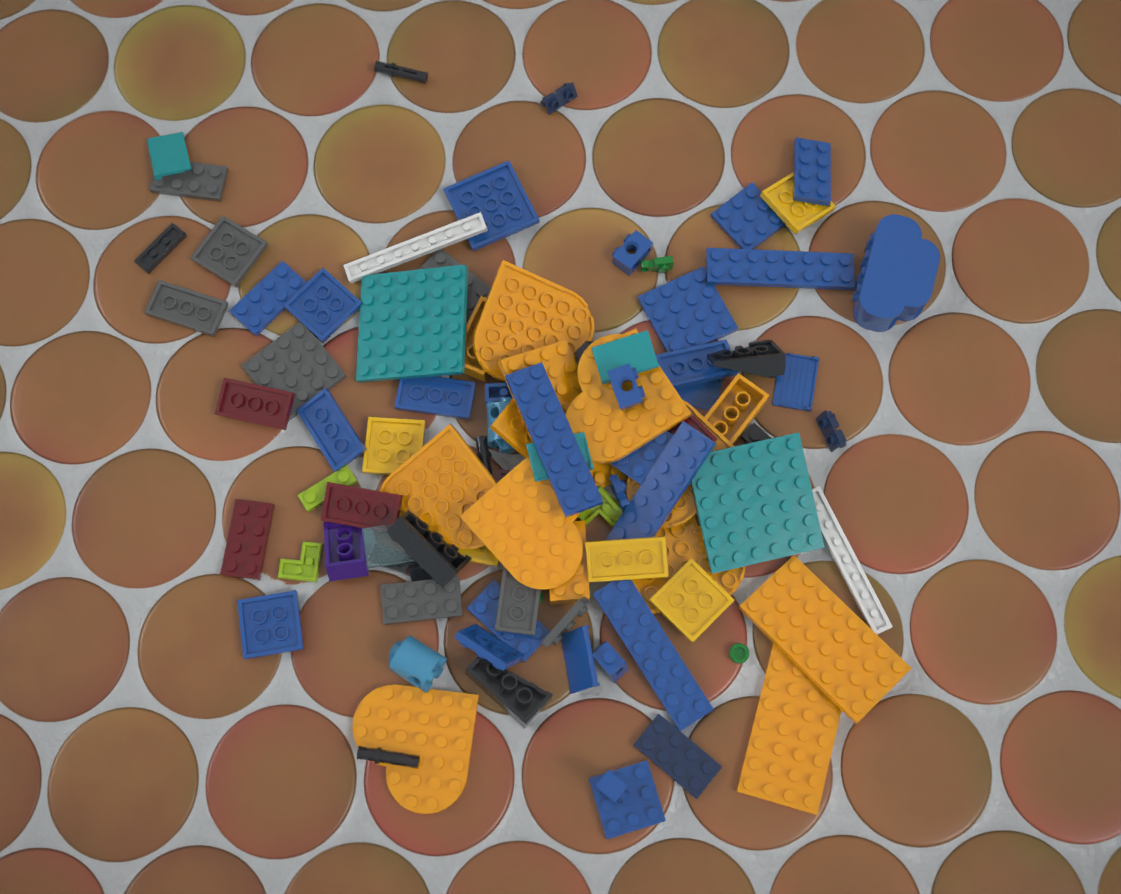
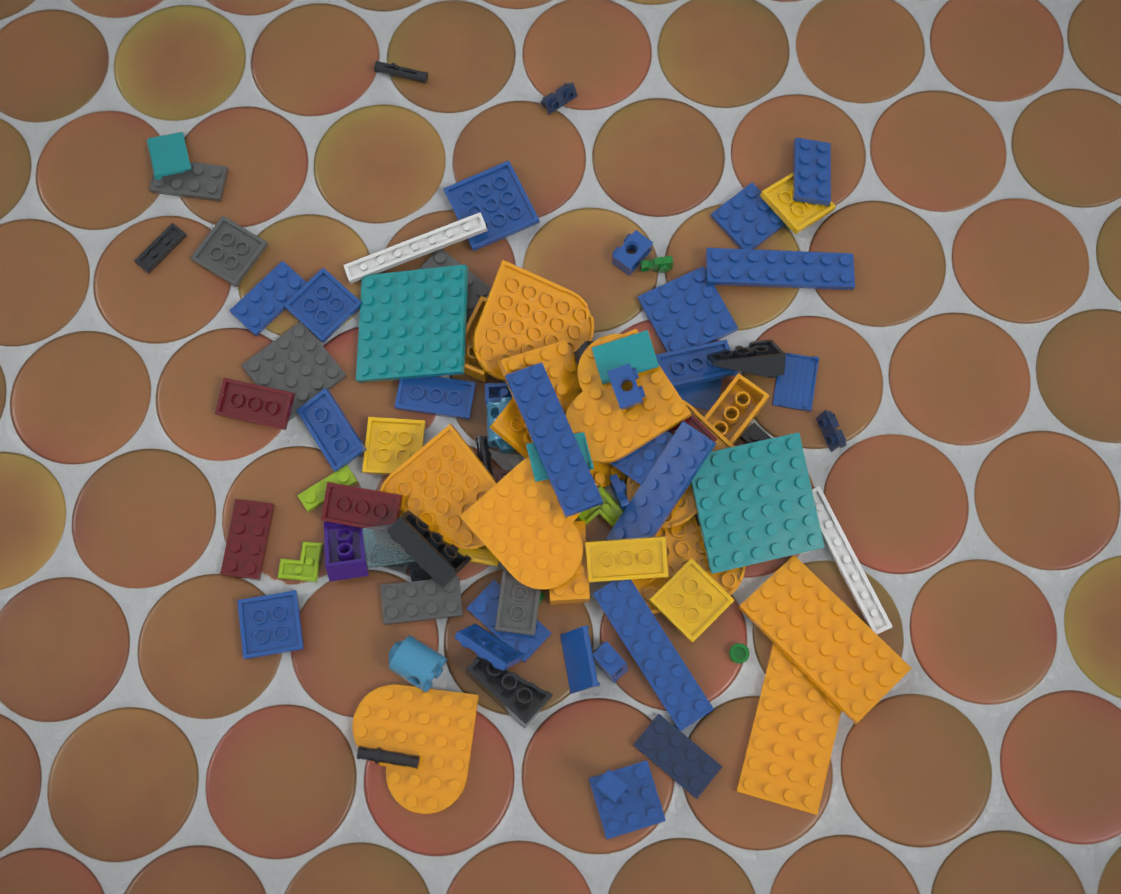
dark grey plate [145,280,229,337] -> none
dark grey plate [541,596,590,648] -> none
blue brick [852,214,940,332] -> none

